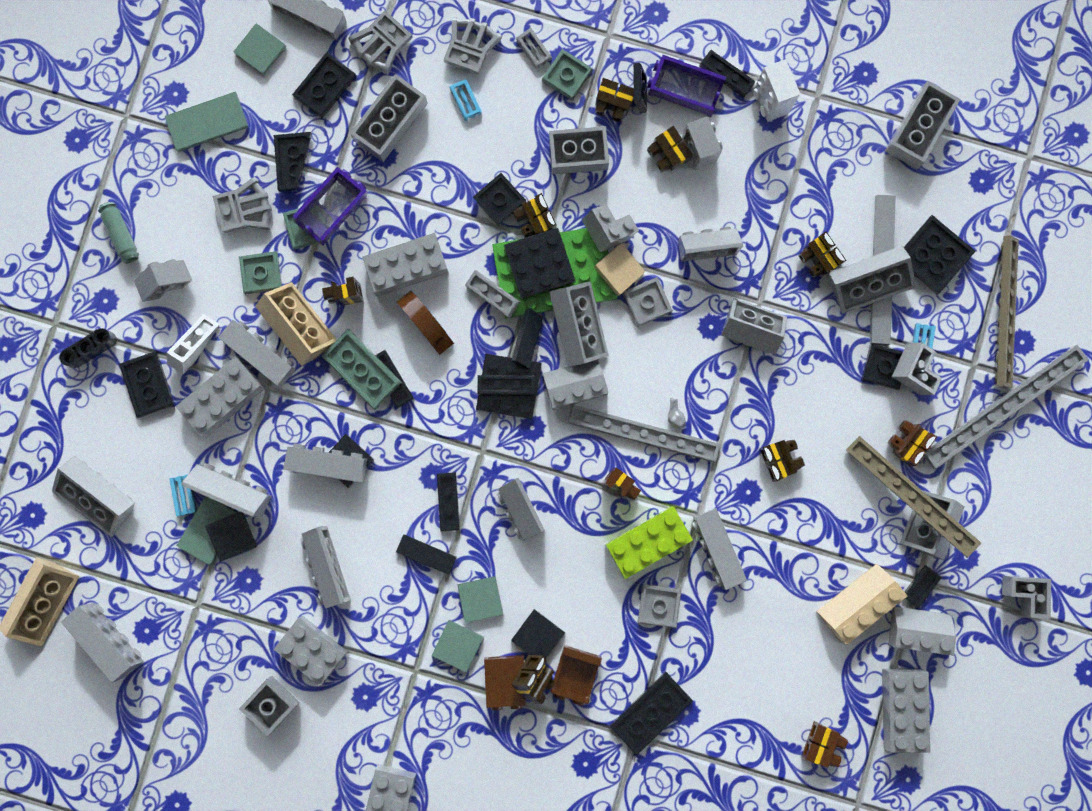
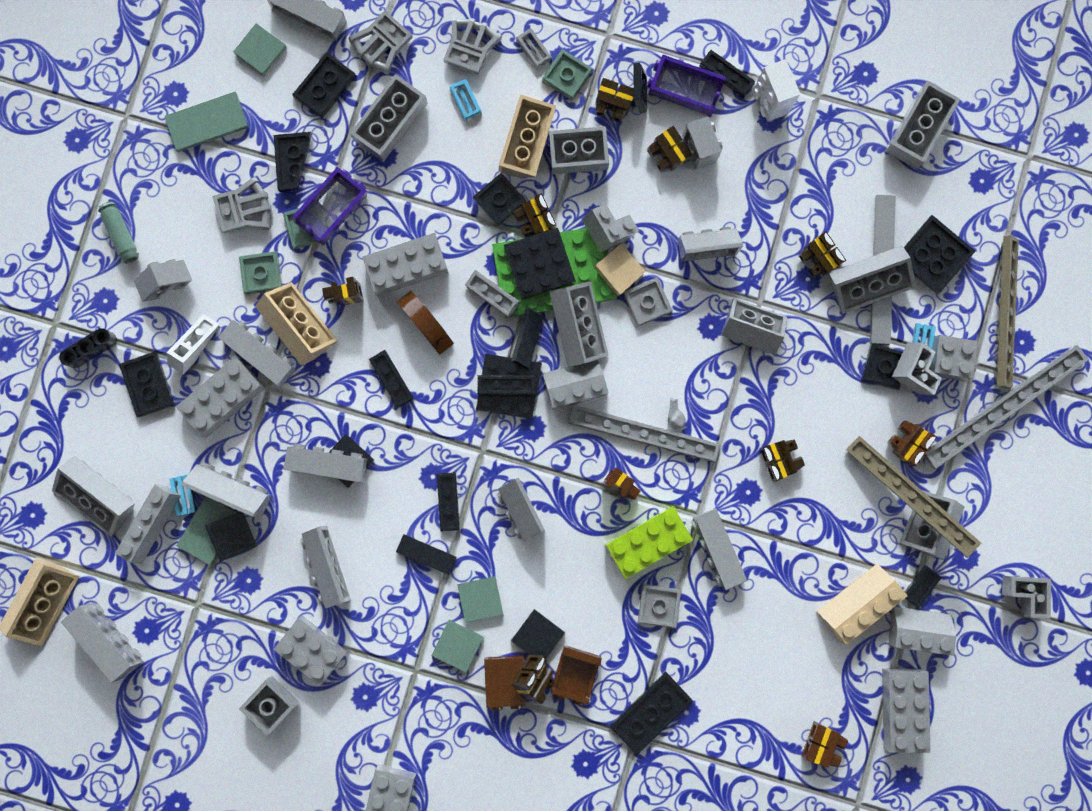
sand green tile [322,329,402,410] -> none
none -> light grey brick [115,484,181,563]
none -> tan slope [498,94,556,178]
none -> light grey brick [929,335,978,381]

